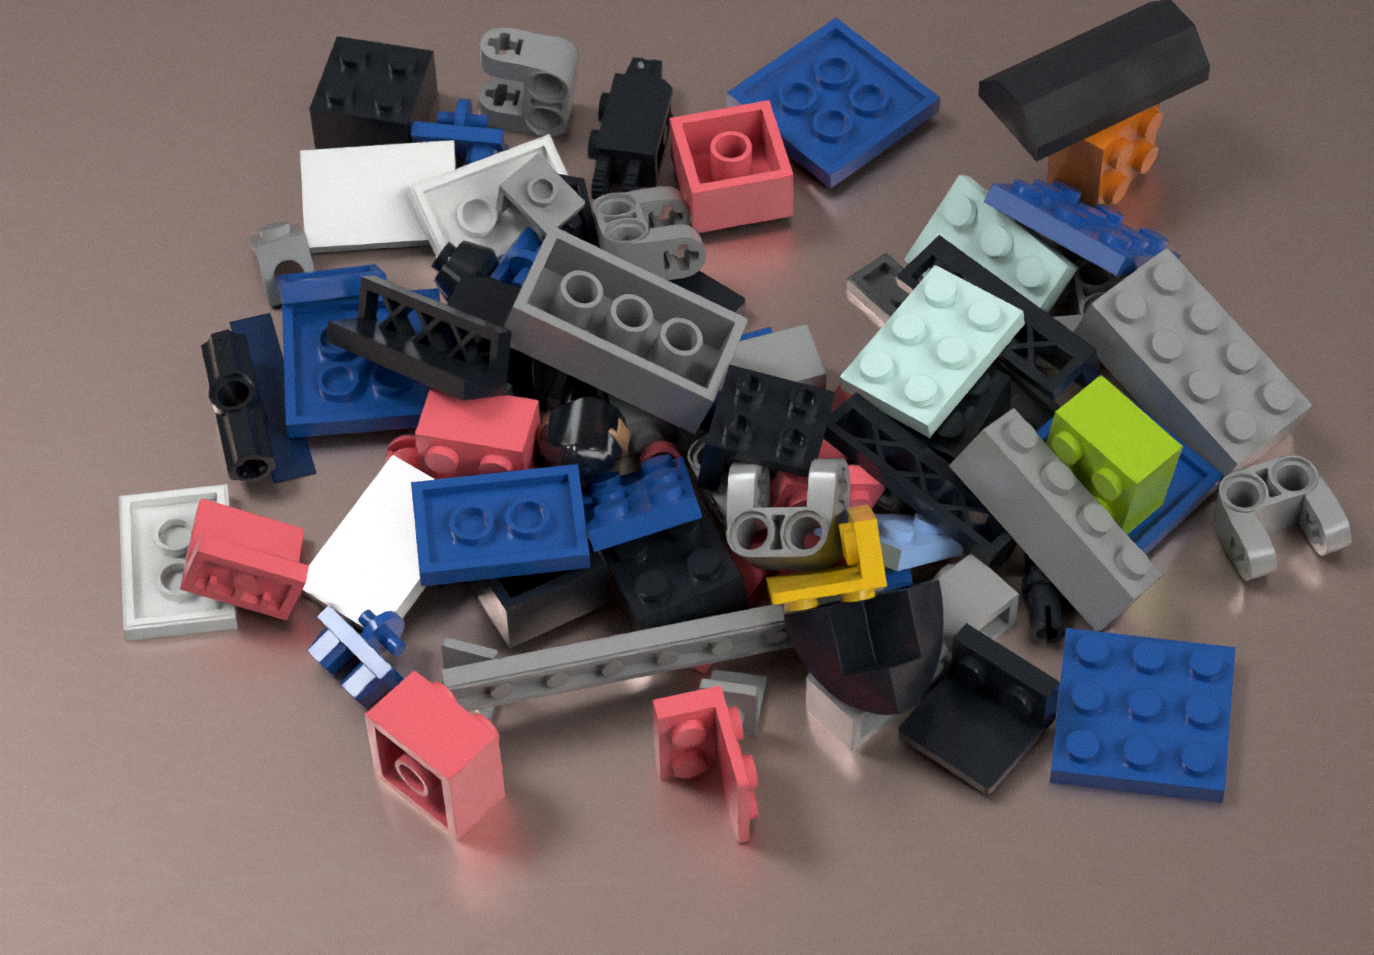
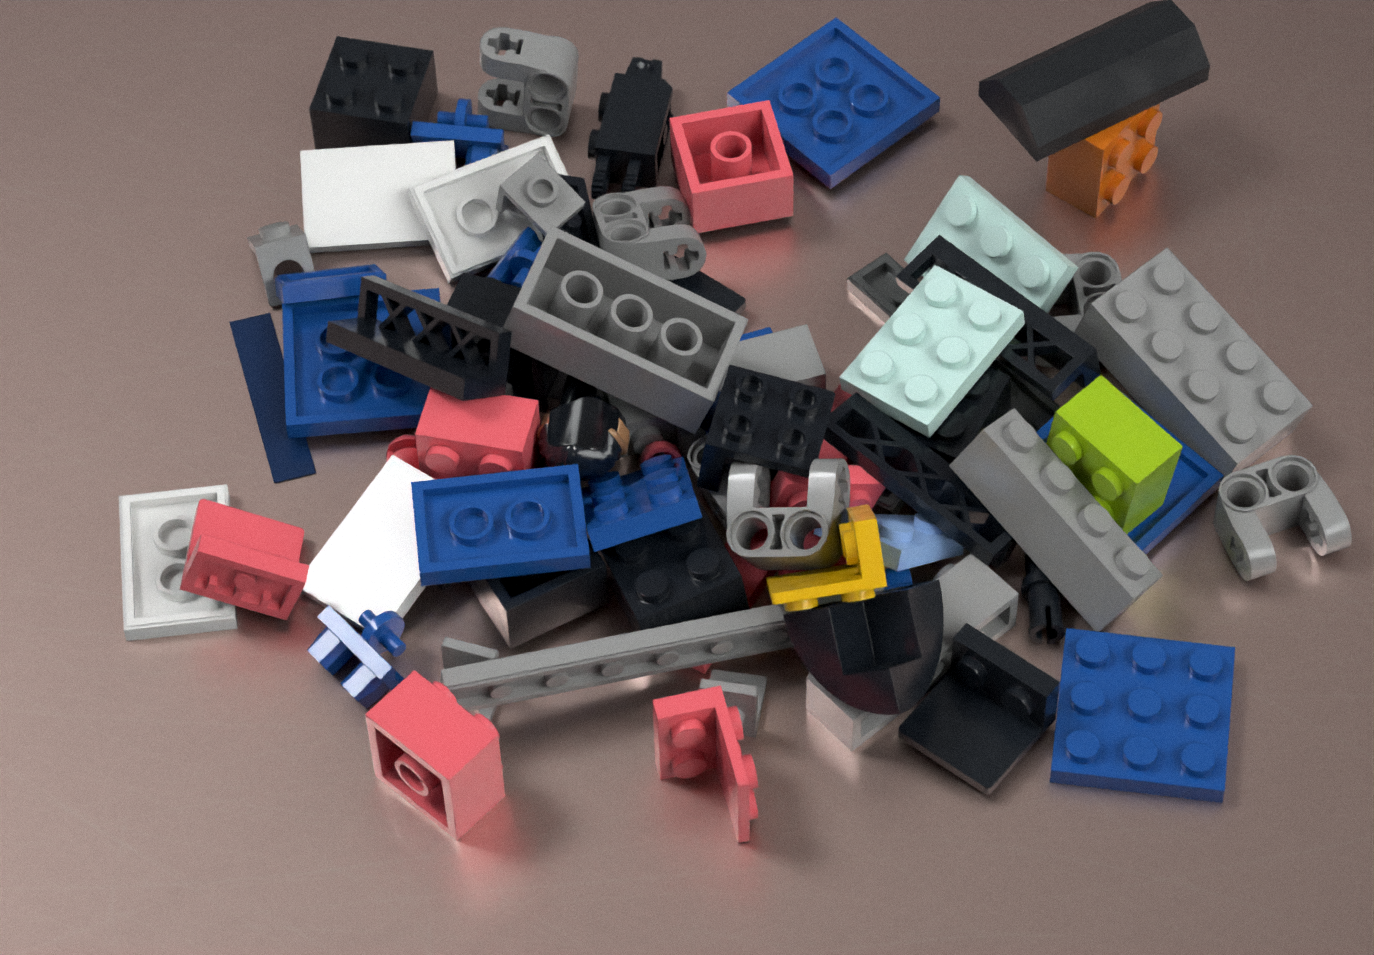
black piece [201,329,276,484] -> none
black cone [431,240,498,303] -> none
blue plate [984,179,1181,276] -> none

